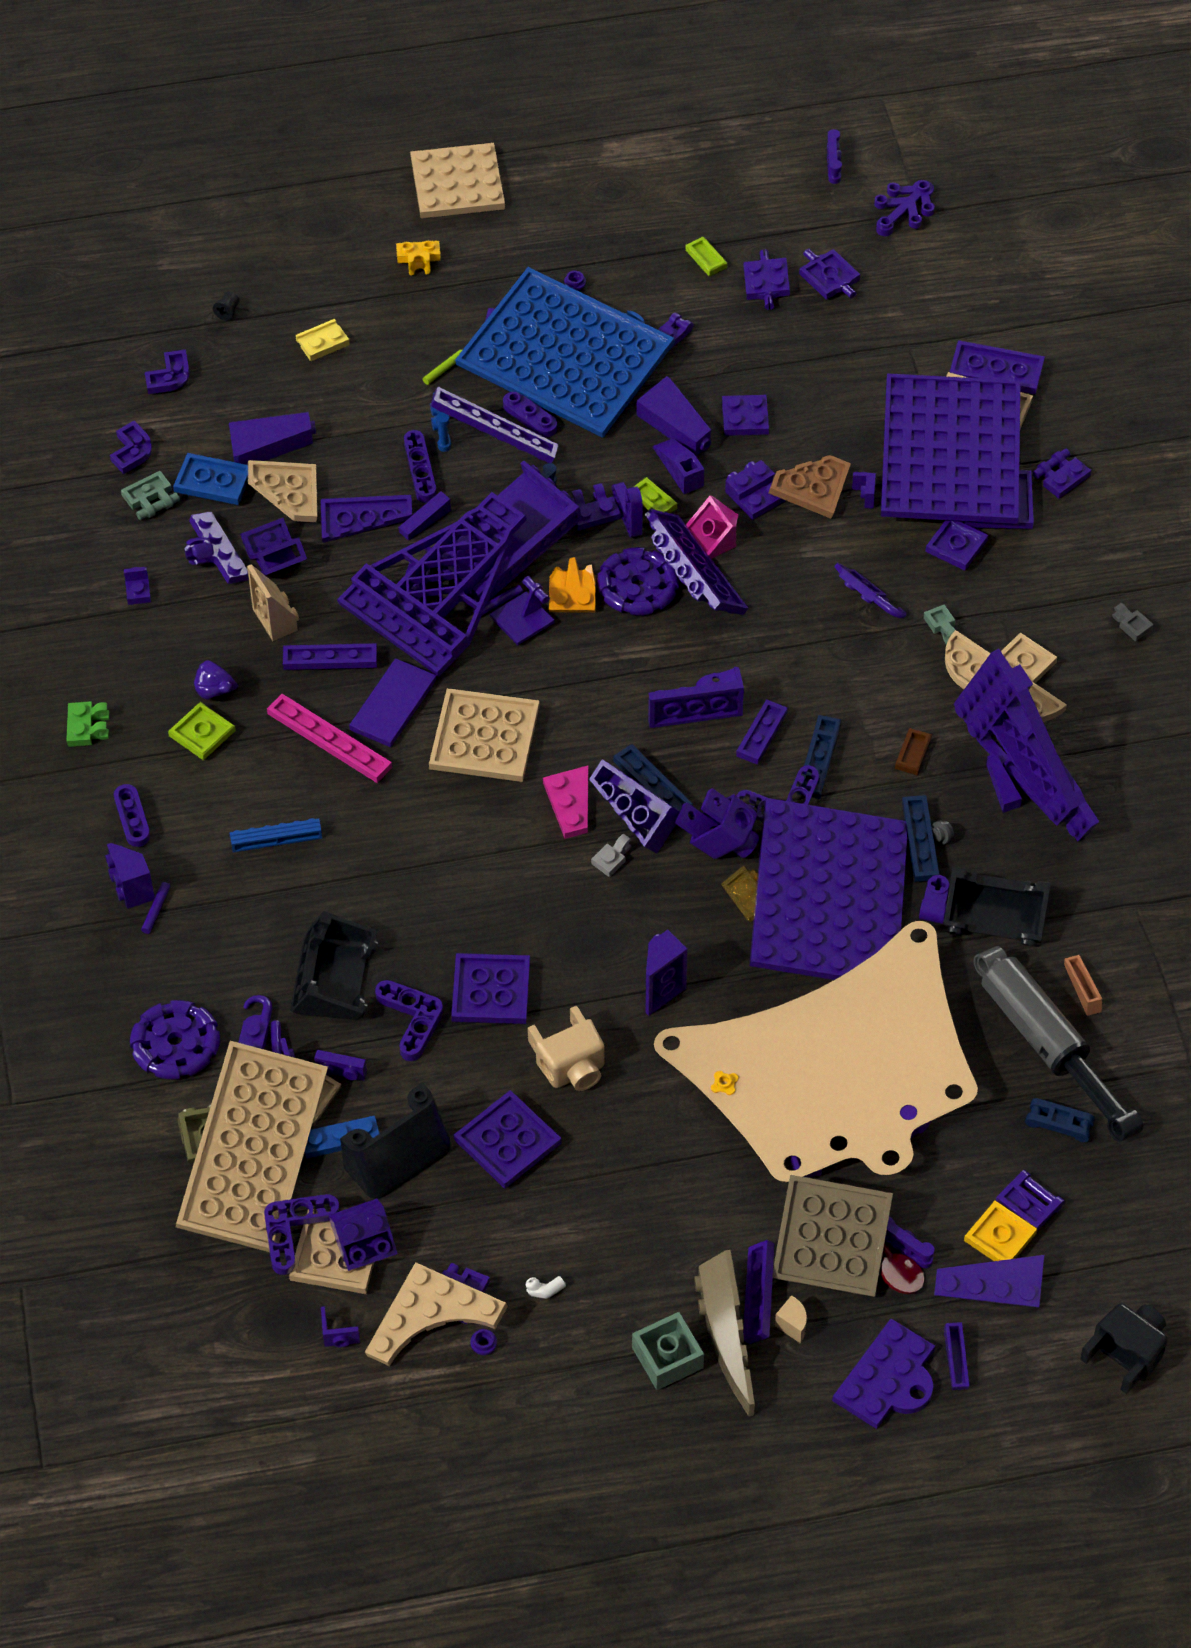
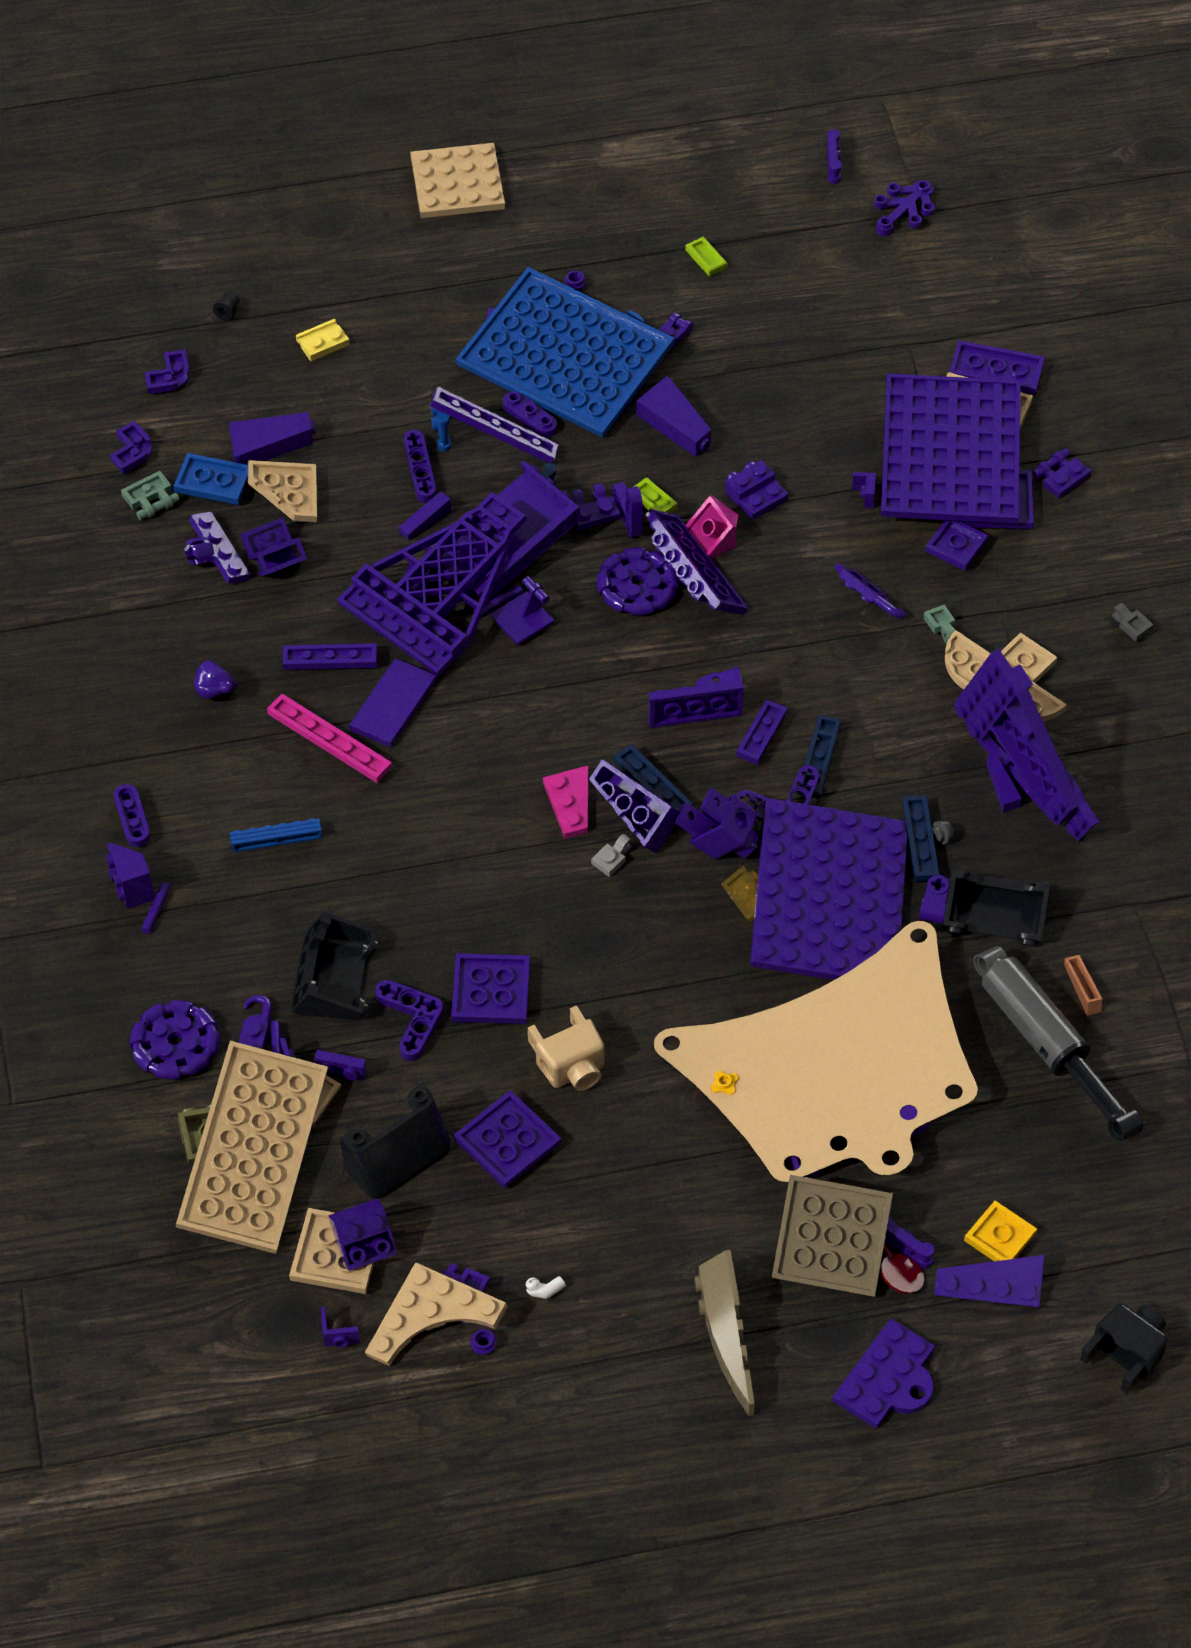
bright green plate [67,702,109,747] -> none
dark purple bracket [124,567,151,605] -> none
lime plate [168,702,236,760] -> none
tan slope [247,564,299,641] -> none
dark purple beam [264,1195,339,1275] -> none
blue plate [305,1115,379,1159] -> none
dark purple wing [321,495,412,543] -> none
yellow plate [396,241,440,275] -> none
lime piece [423,349,462,385] -> none
tan plate [429,688,539,782] -> none
light orange plate [549,557,596,613] -> none
sand green brick [632,1312,704,1390] -> none
dark purple slope [646,930,687,1016] -> none
dark purple slope [653,438,704,494] -> none
dark purple plate [722,395,769,436] -> none
dark purple plate [743,249,790,310] -> none
dark purple plate [743,1240,774,1344] -> none
medium nougat plate [768,455,851,518] -> none
tan brick [775,1295,806,1343] -> none
dark purple plate [799,248,860,300] -> none
reddish brown tile [895,728,932,775] -> none
dark purple piece [944,1322,969,1390] -> none
dark purple plate [996,1170,1065,1231] -> none
dark blue plate [1025,1098,1095,1142] -> none

